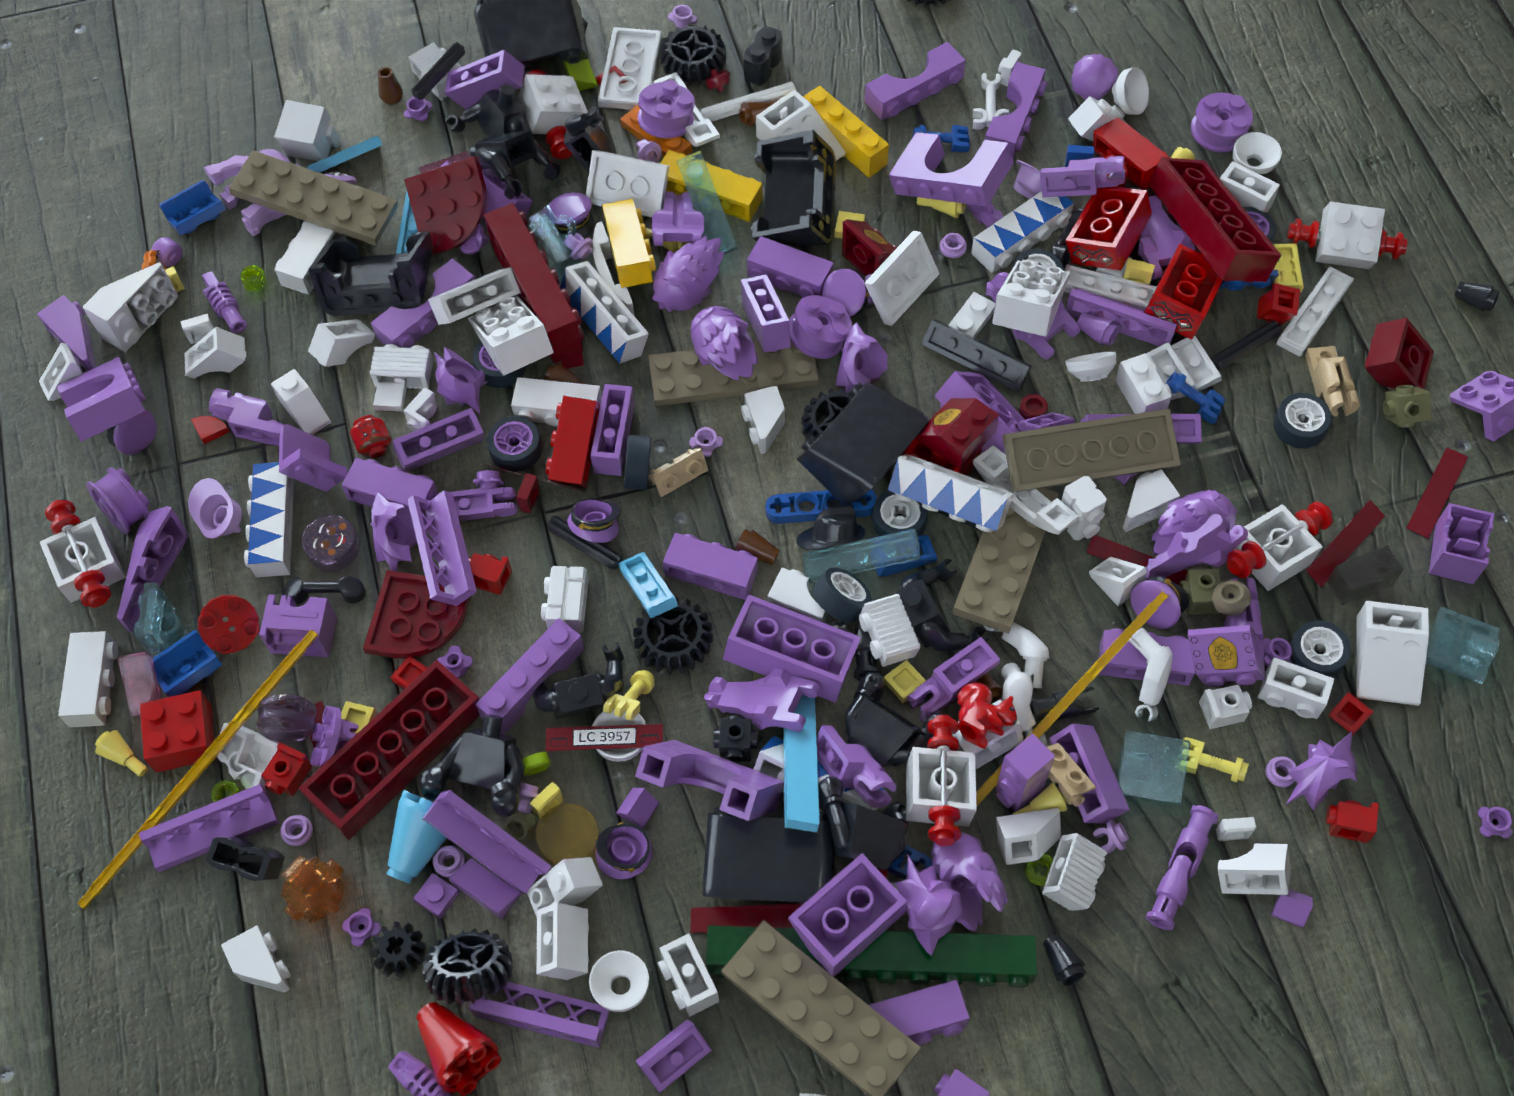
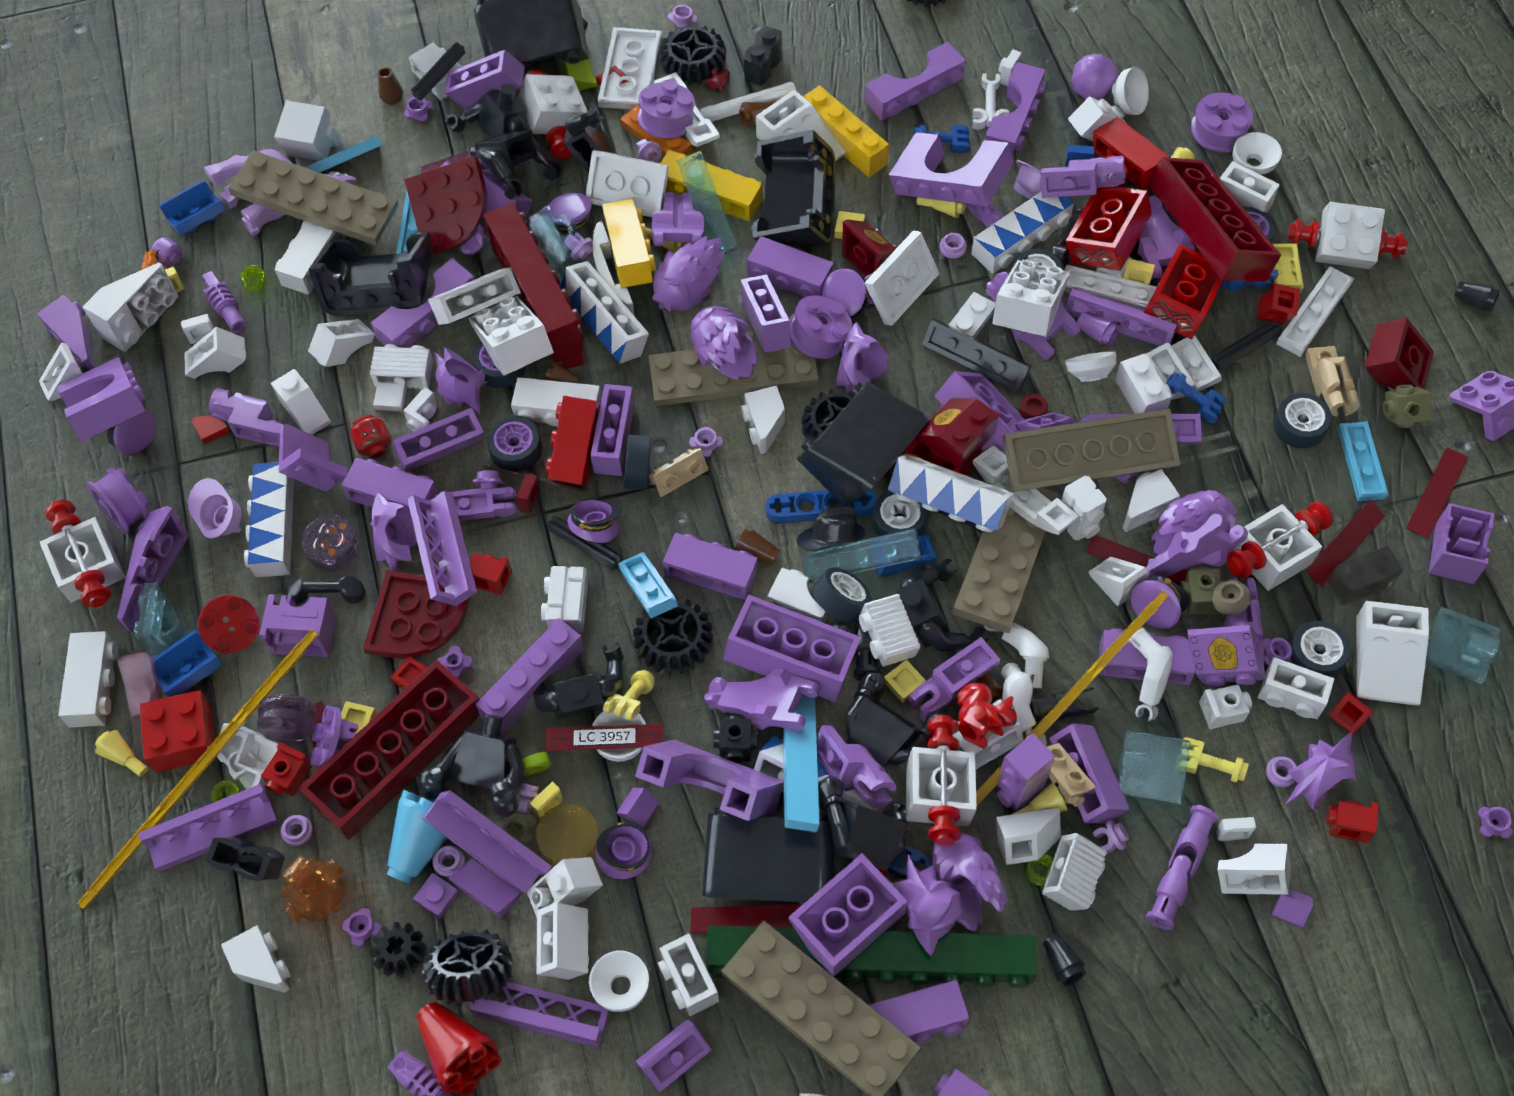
none -> medium azure tile [1337,421,1389,502]

